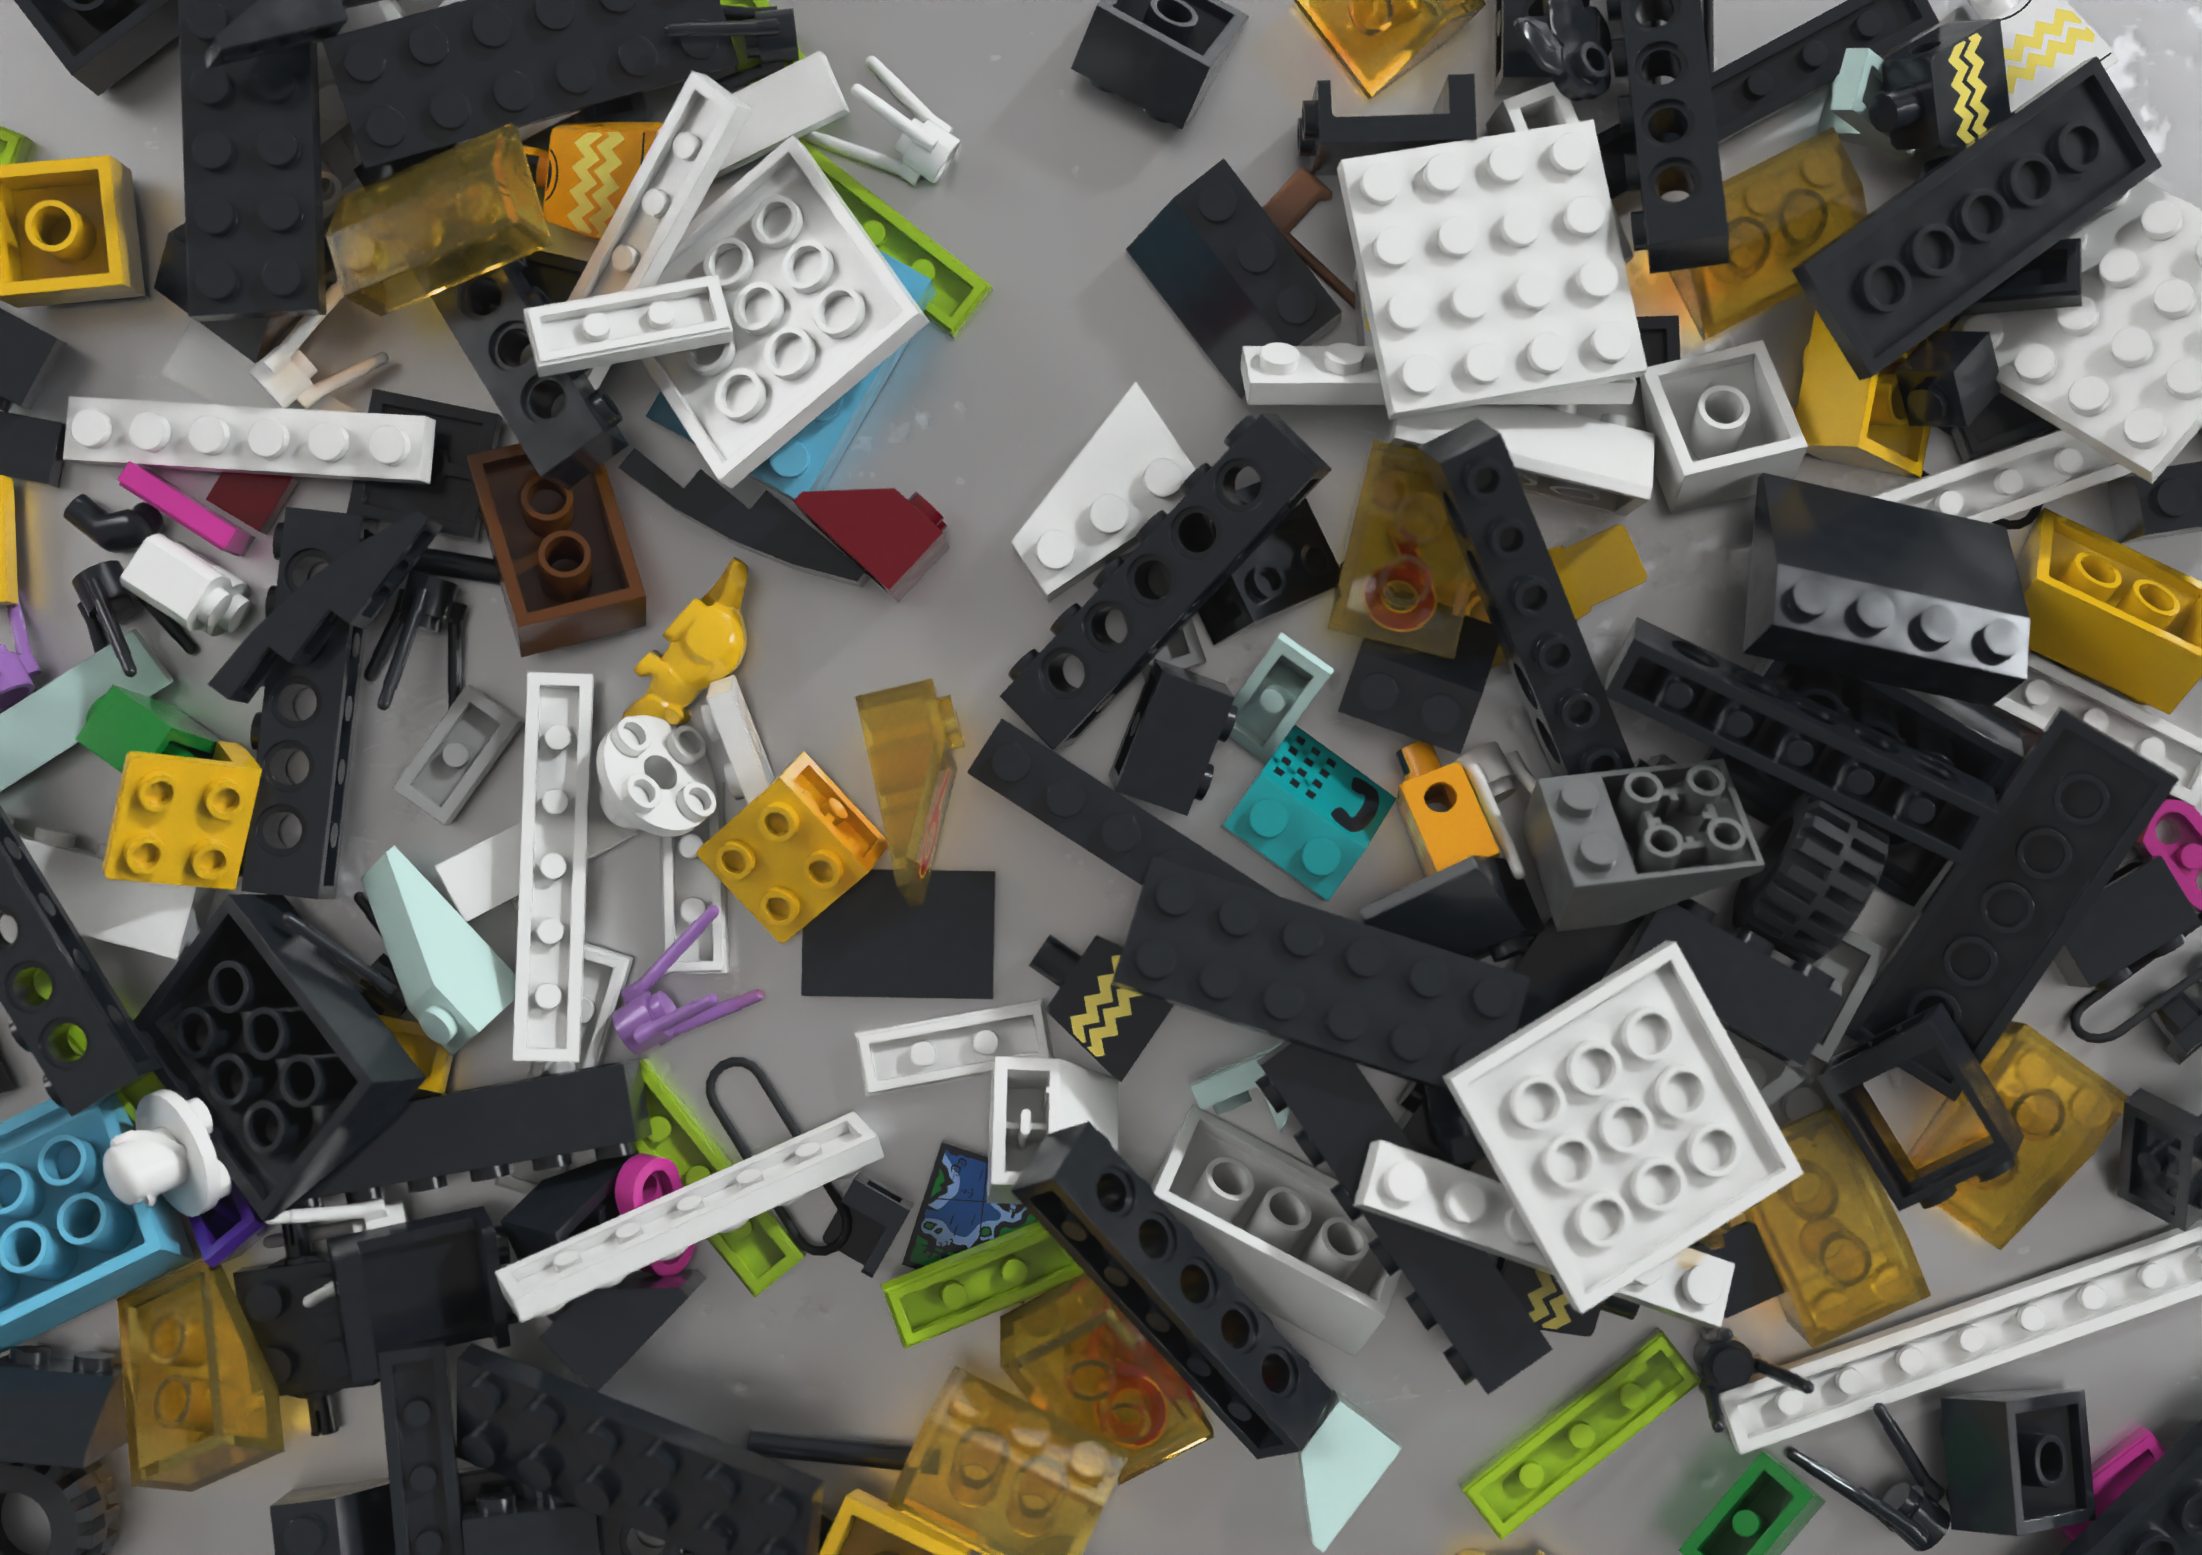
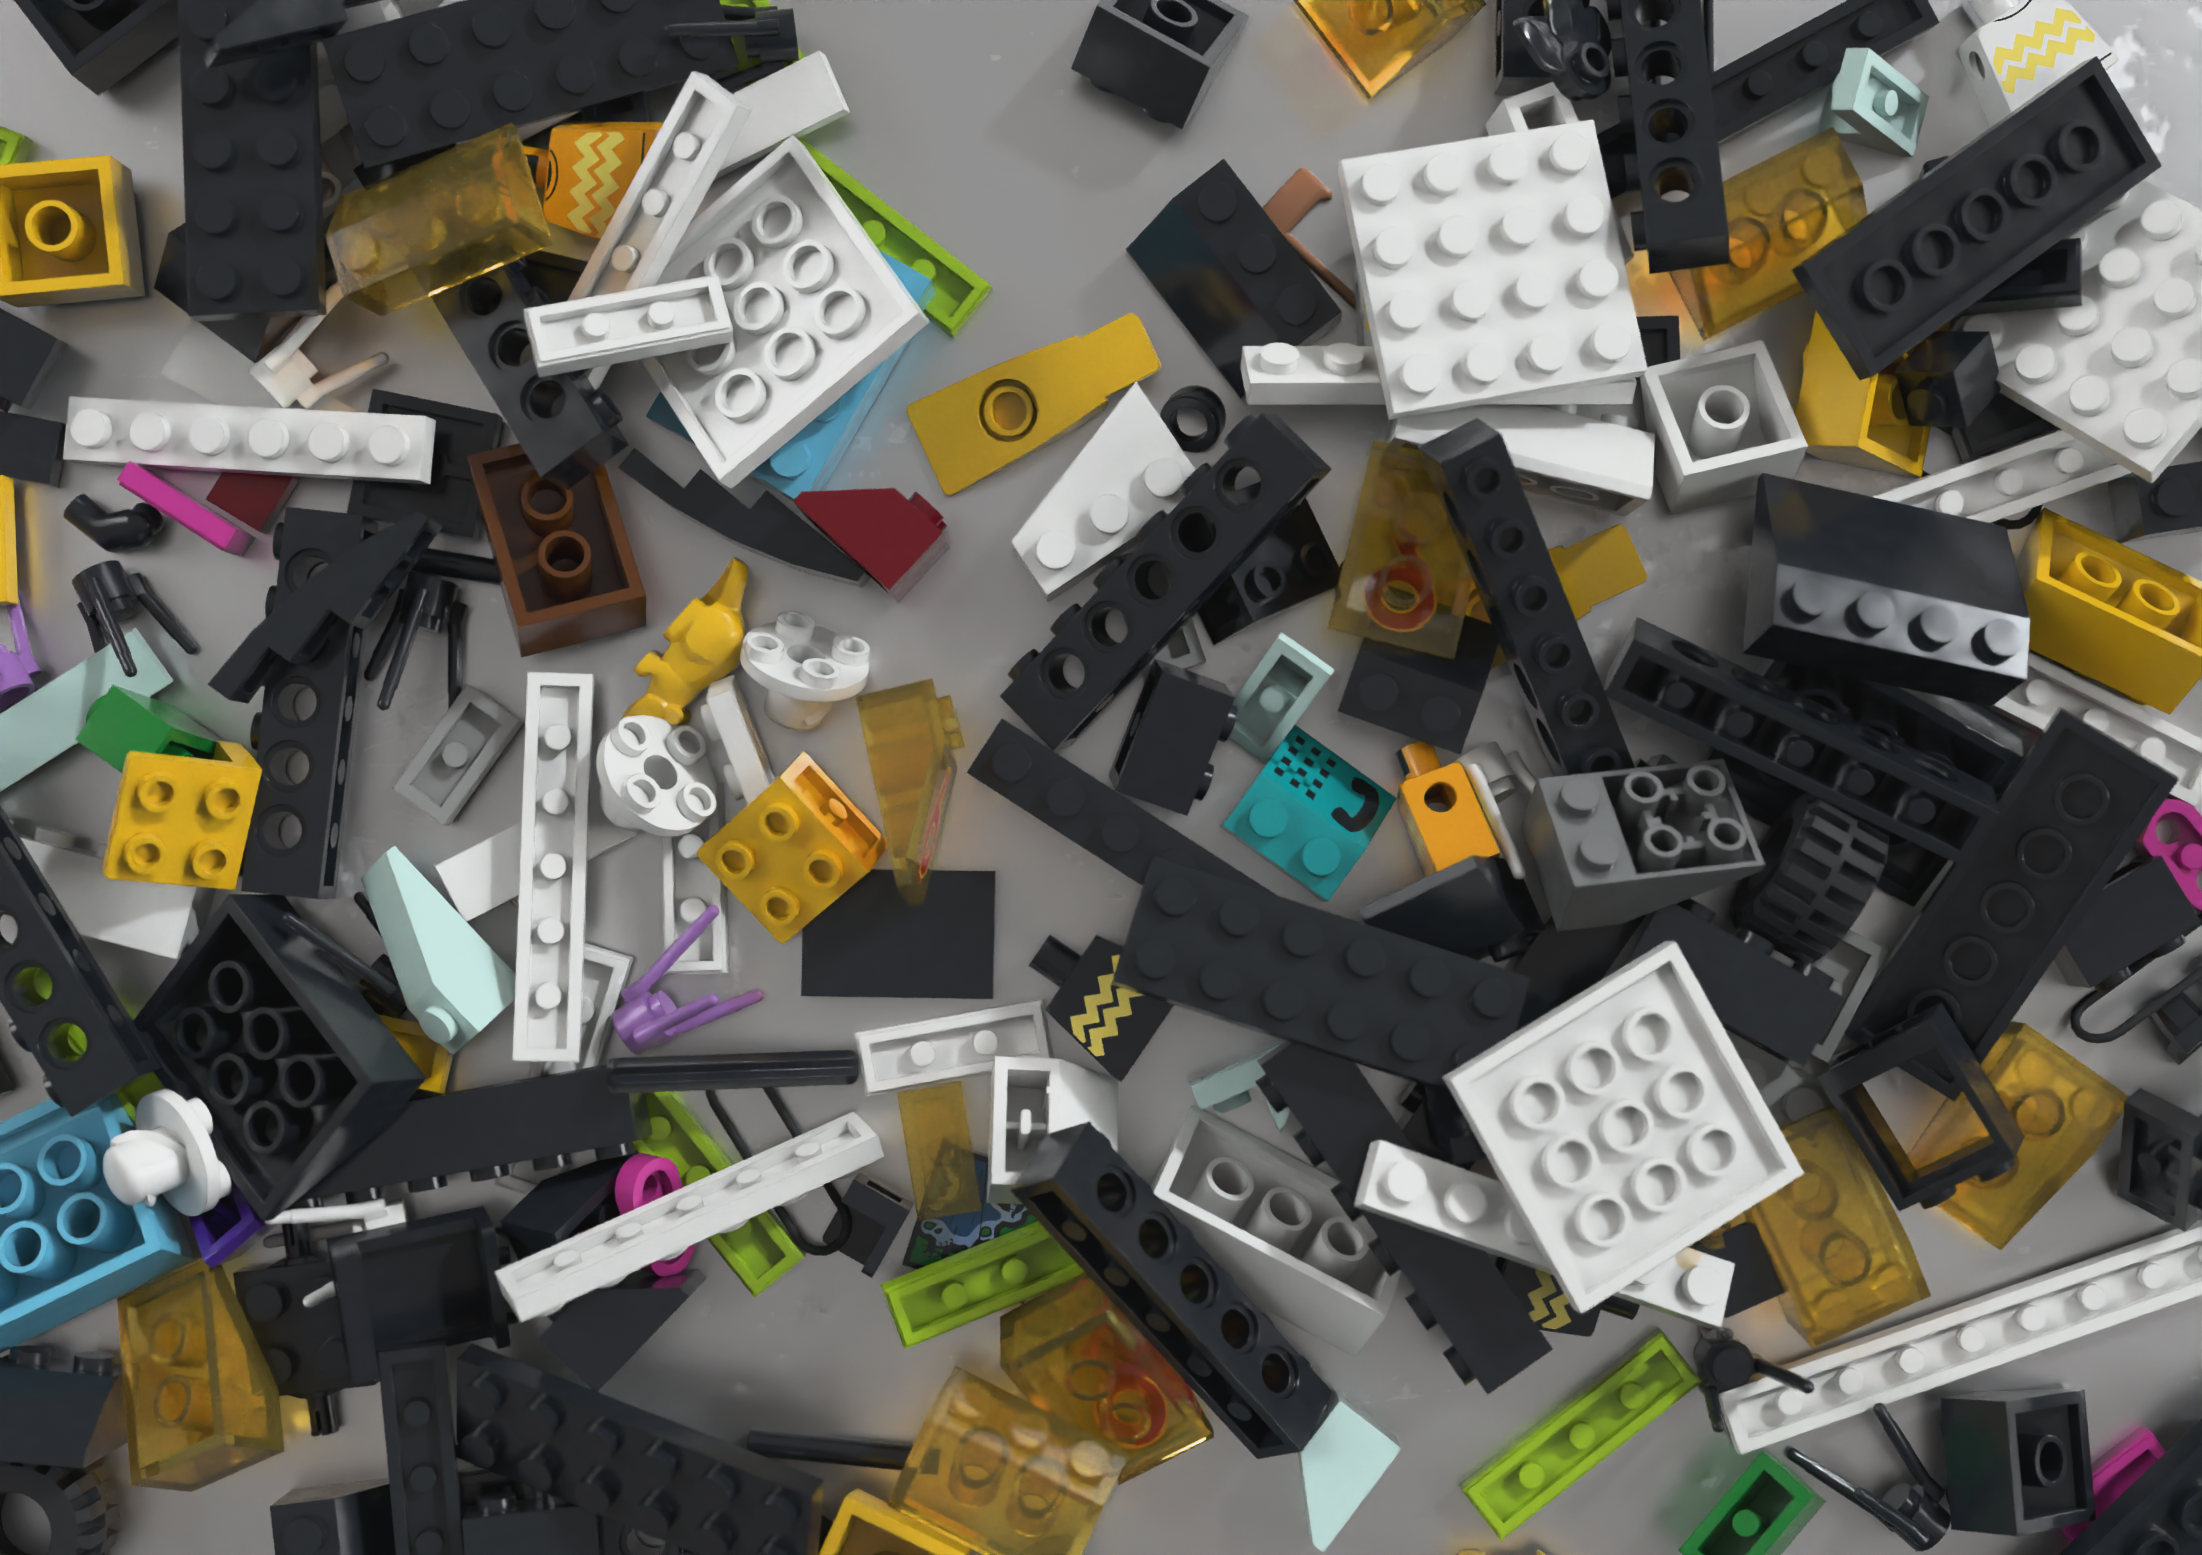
white brick [120,534,252,637] -> none
white plant [802,56,961,186] -> none
black panel [1297,74,1477,176] -> none
black torso [1868,18,2010,150] -> none
none -> black axle [606,1050,858,1094]
none -> white plate [740,611,870,730]
none -> clear yellow plate [897,1081,983,1221]
none -> yellow piece [906,313,1161,495]
none -> black piece [1160,385,1226,452]

